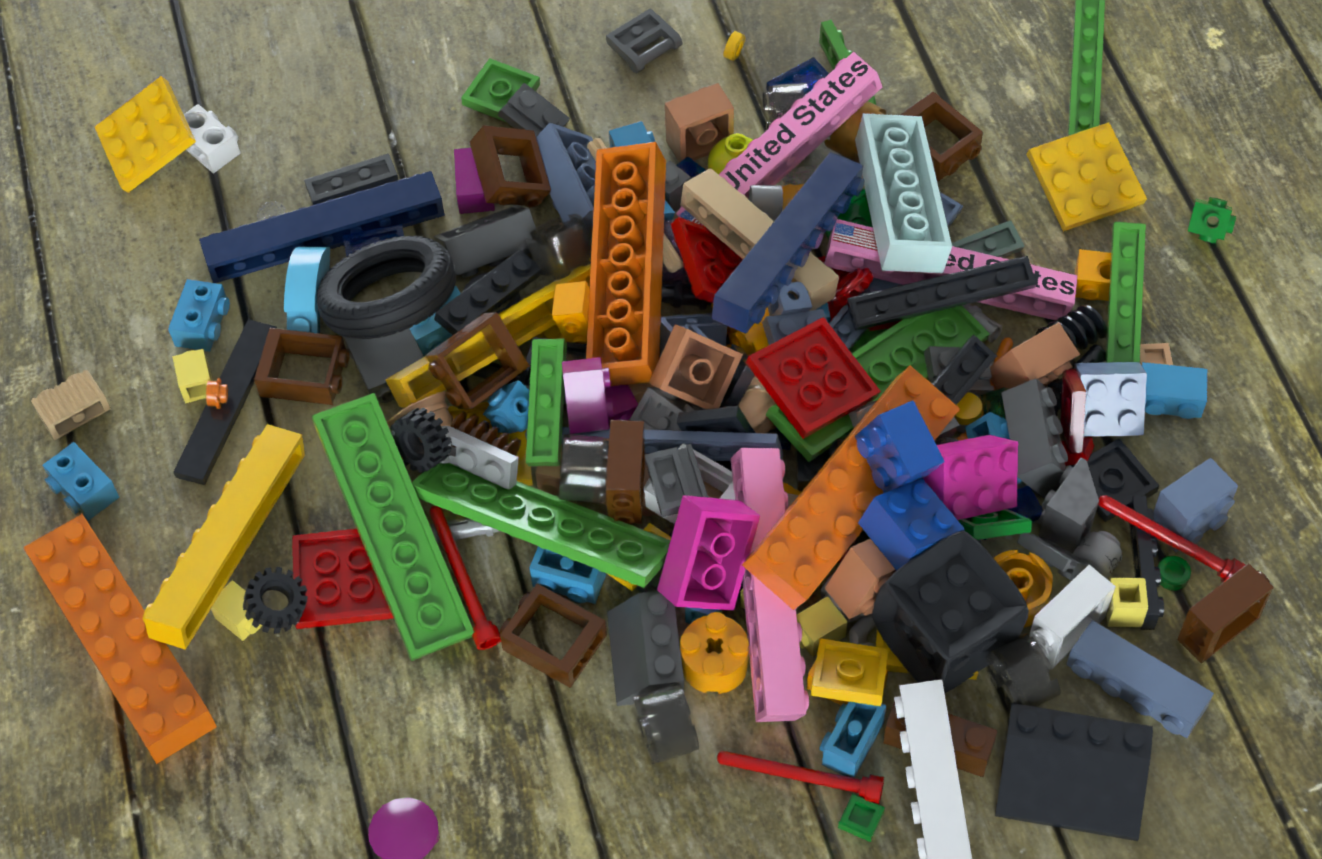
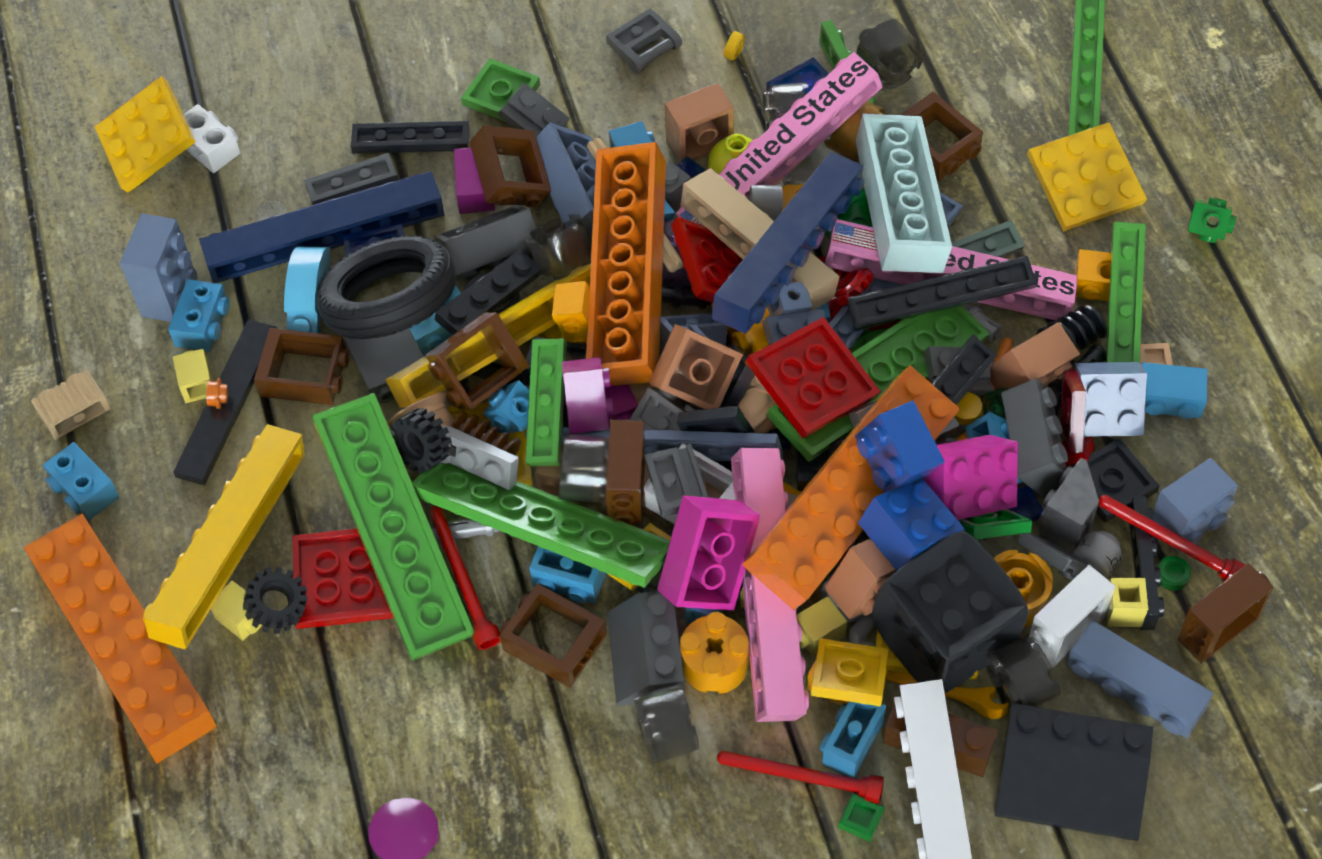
none -> sand blue brick [120,213,197,322]
none -> black plate [351,121,470,154]
none -> clear smoke brick [856,19,924,89]
none -> light orange piece [887,671,1009,719]

